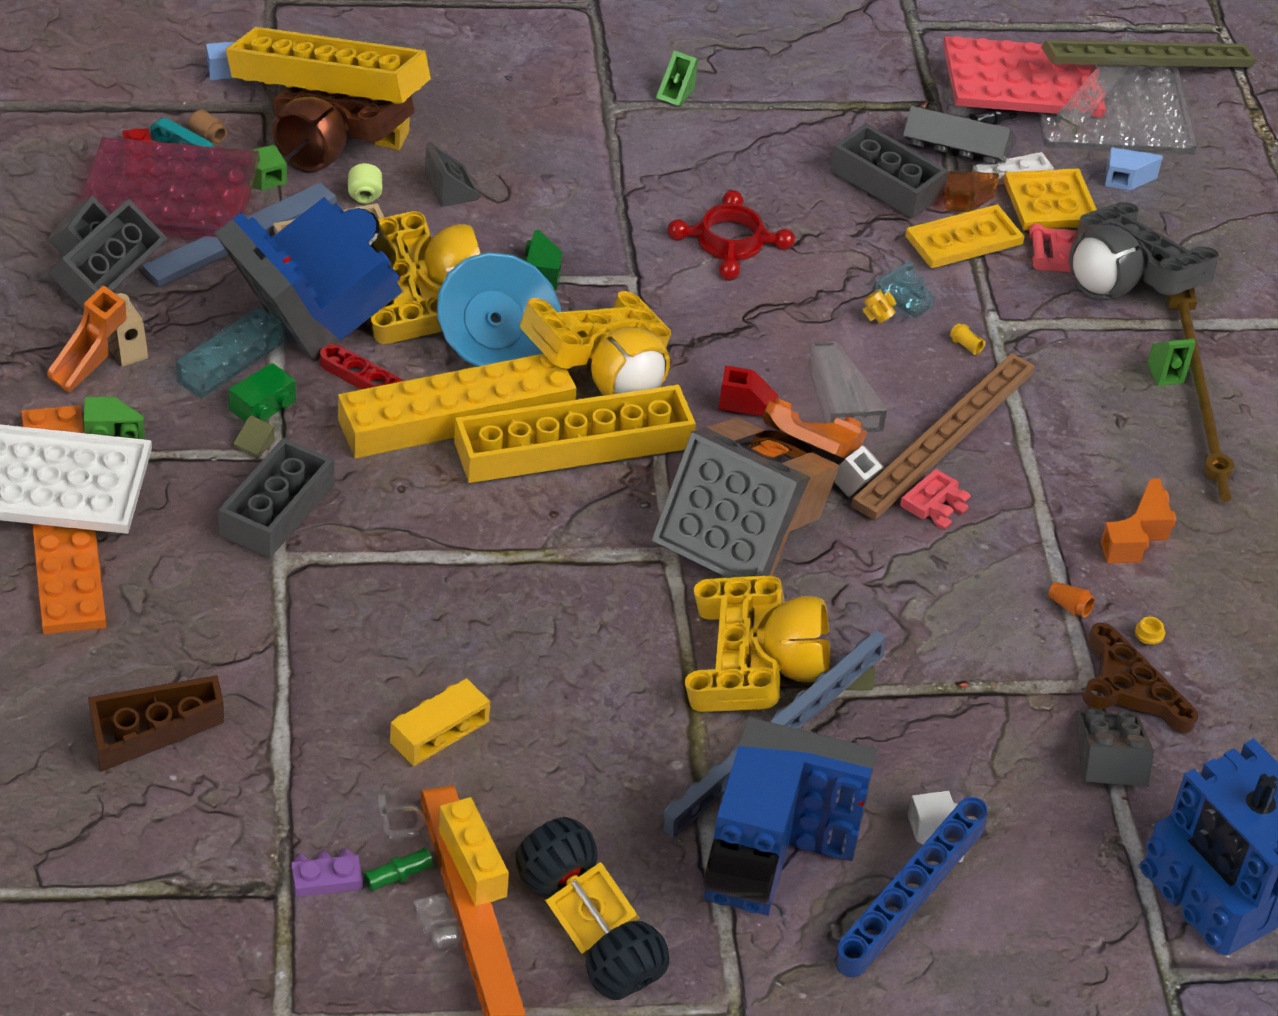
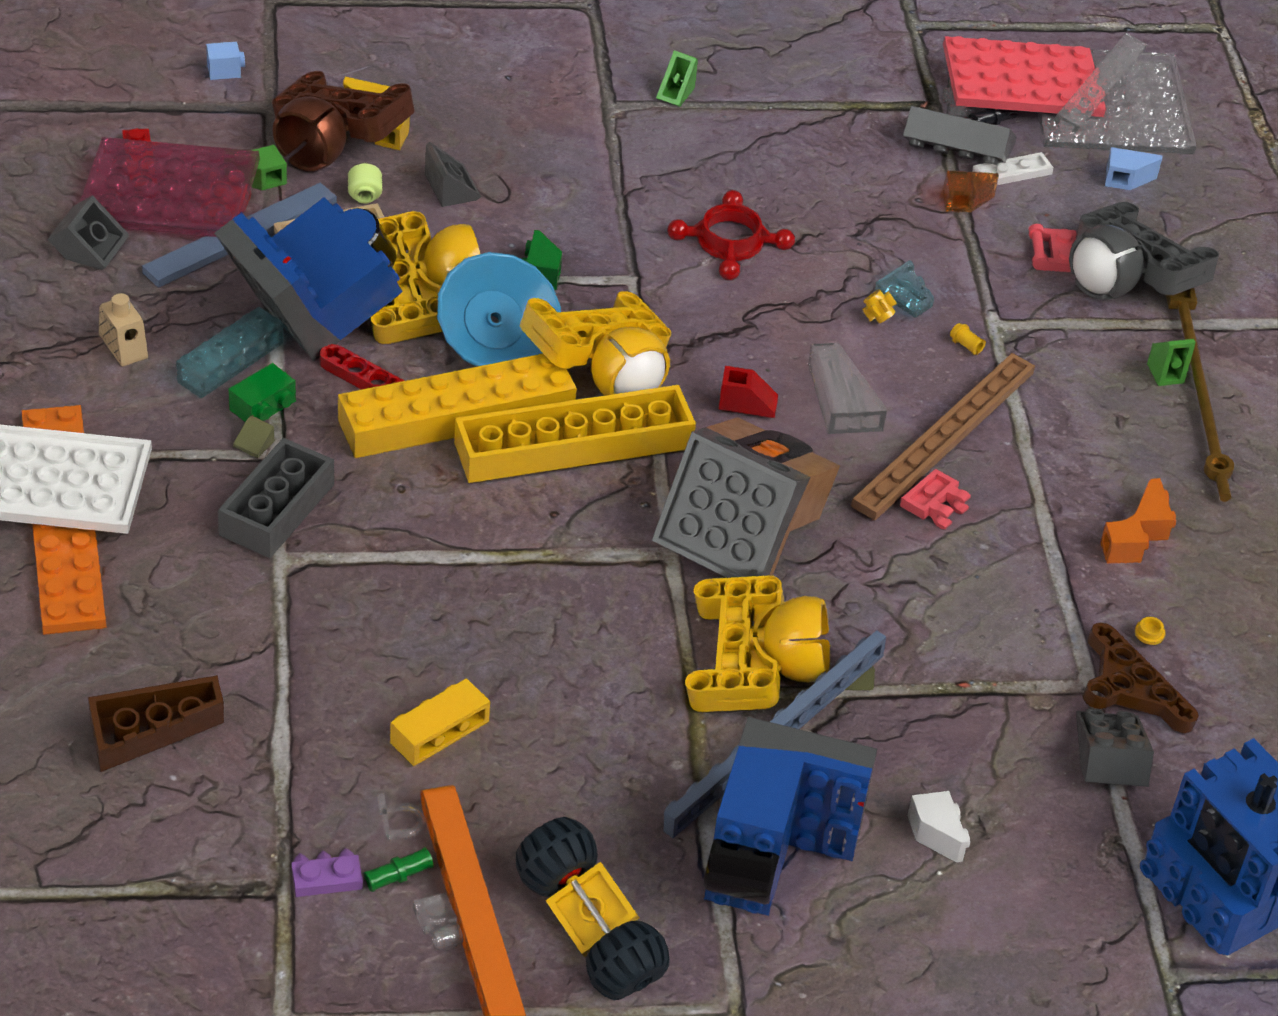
orange arch [47,285,127,394] -> none
dark grey brick [48,198,168,309] -> none
bright green slope [84,397,145,440] -> none
teal beam [150,117,217,167] -> none
medium nougat brick [188,109,227,145] -> none
yellow brick [225,27,431,104] -> none
yellow brick [439,797,509,907] -> none
orange slope [763,398,868,459] -> none
dark grey brick [830,123,948,218] -> none
white slope [834,446,885,498] -> none
blue beam [837,797,987,977] -> none
yellow plate [905,204,1025,269] -> none
yellow plate [1003,168,1097,231] -> none
olive plate [1041,40,1256,68] -> none
orange cone [1048,582,1095,618] -> none

